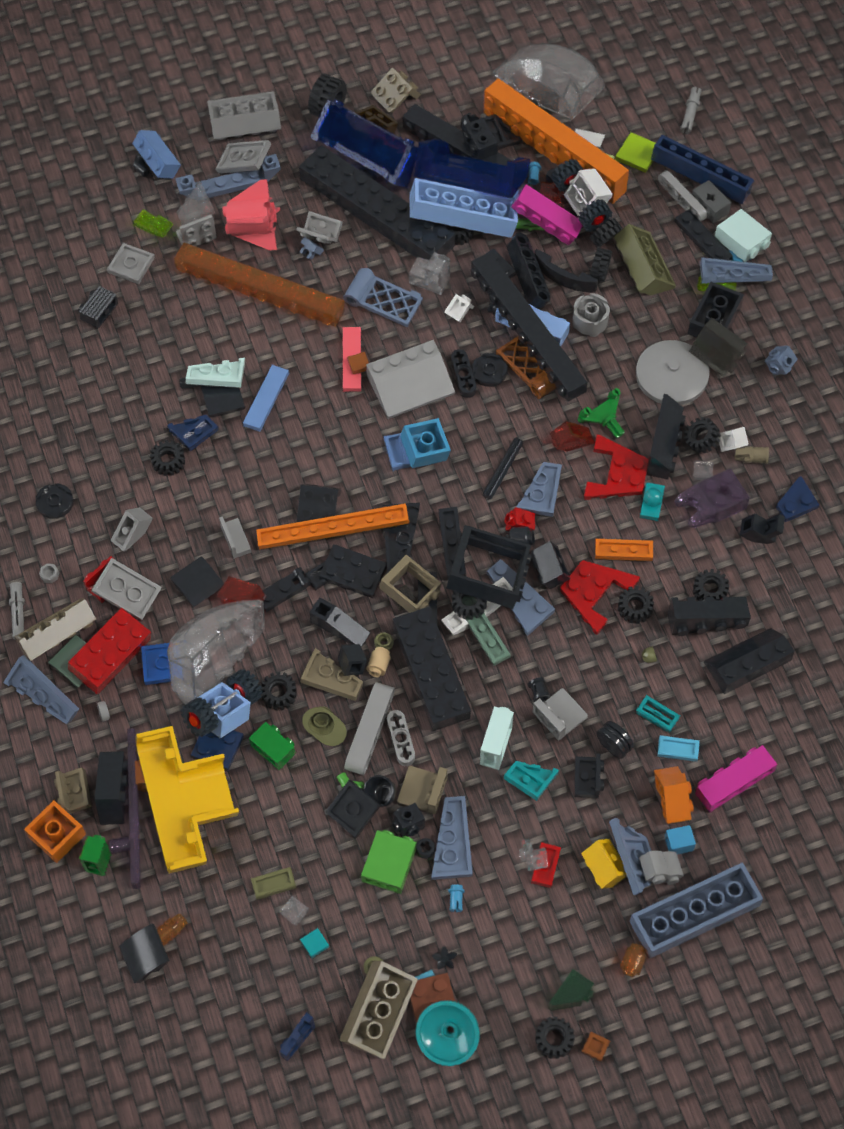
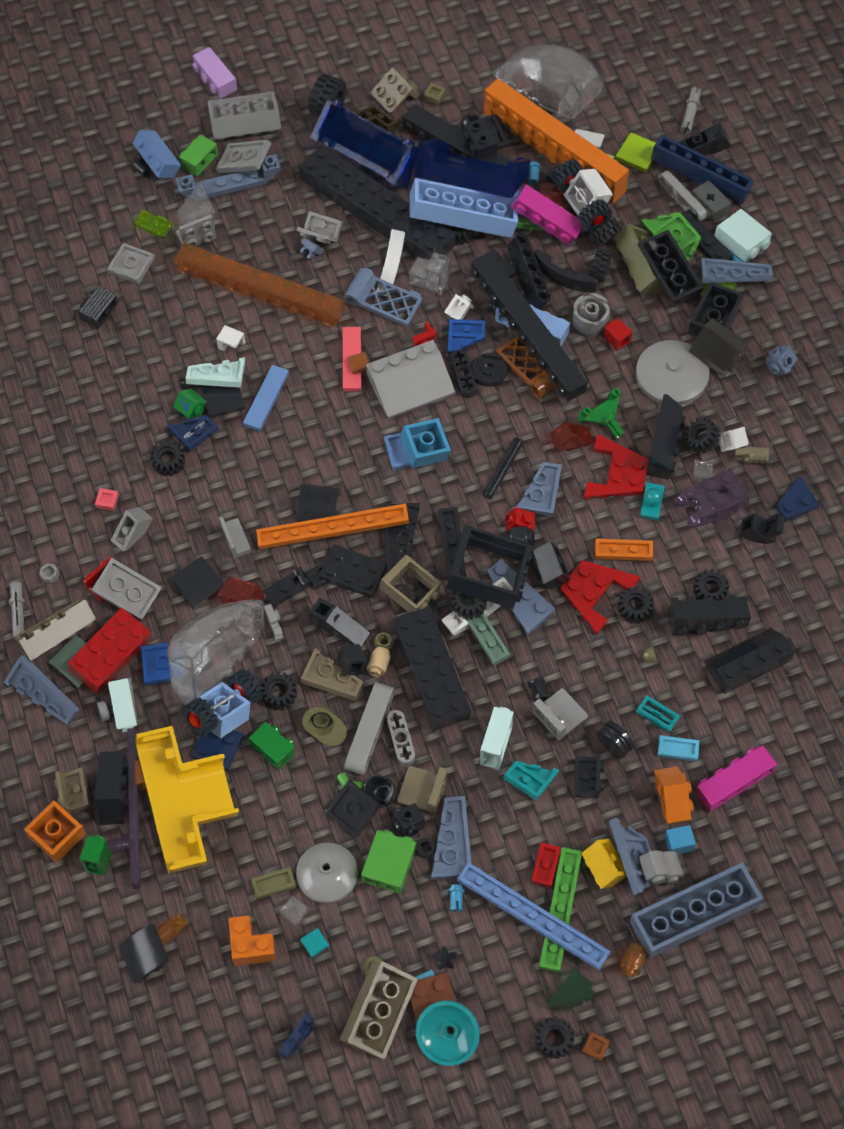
black tile [36,483,74,519] -> none
coral brick [223,179,280,250] -> none
clear bracket [519,839,548,871] -> none
none -> coral plate [95,488,119,511]
none -> light aqua slope [108,678,138,732]
none -> green brick [173,389,206,419]
none -> bright green brick [179,134,218,177]
none -> lavender brick [192,47,237,99]
none -> white panel [216,325,245,351]
none -> orange brick [229,915,276,966]
none -> light grey plate [264,604,283,641]
none -> light grey dish [296,843,358,903]
none -> white sticker [376,229,405,296]
none -> red bracket [412,322,437,347]
none -> olive plate [423,83,446,105]
none -> blue wing [448,319,485,354]
none -> medium blue tile [457,862,611,970]
none -> bright green plate [539,847,582,973]
none -> red brick [603,318,632,351]
none -> black slope [637,229,704,304]
none -> bright green wing [641,212,701,262]
none -> black slope [678,123,731,155]

